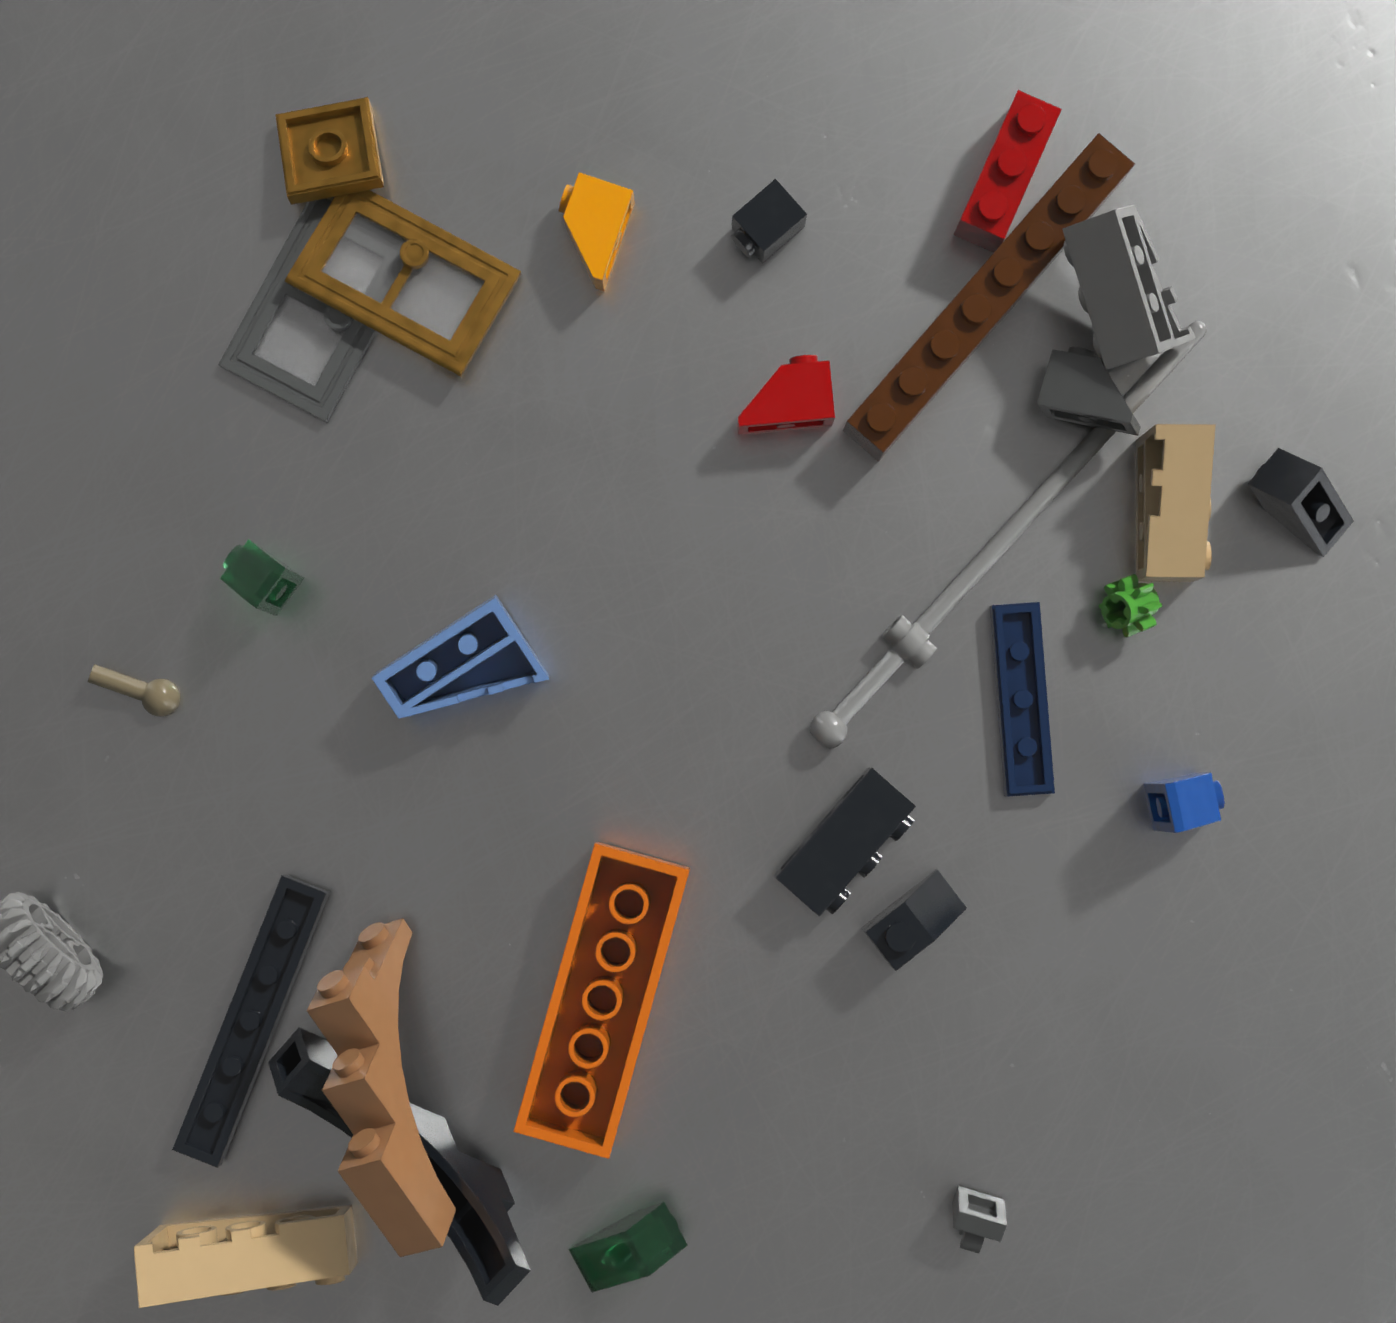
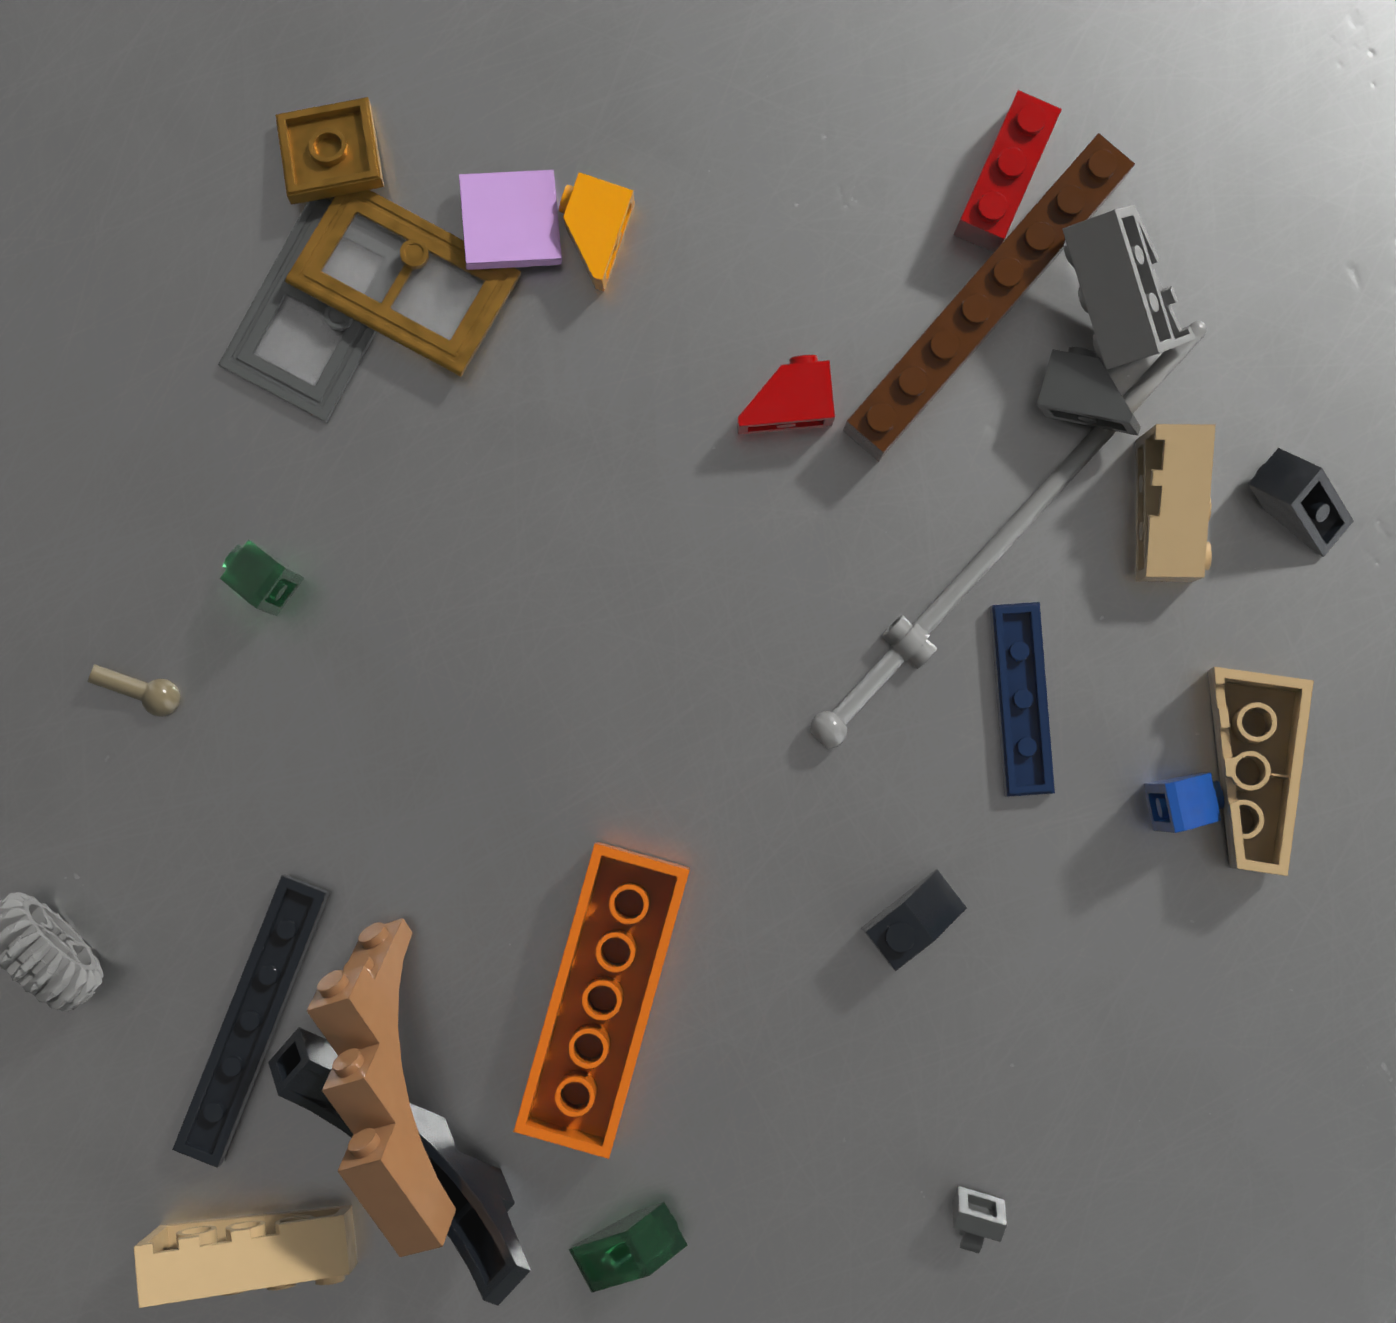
medium blue wedge [372,595,549,719] -> none
black brick [731,178,807,264] -> none
black brick [774,768,916,917] -> none
bright green gear [1099,574,1162,638] -> none
none -> lavender tile [459,170,562,270]
none -> tan wedge [1207,667,1314,876]

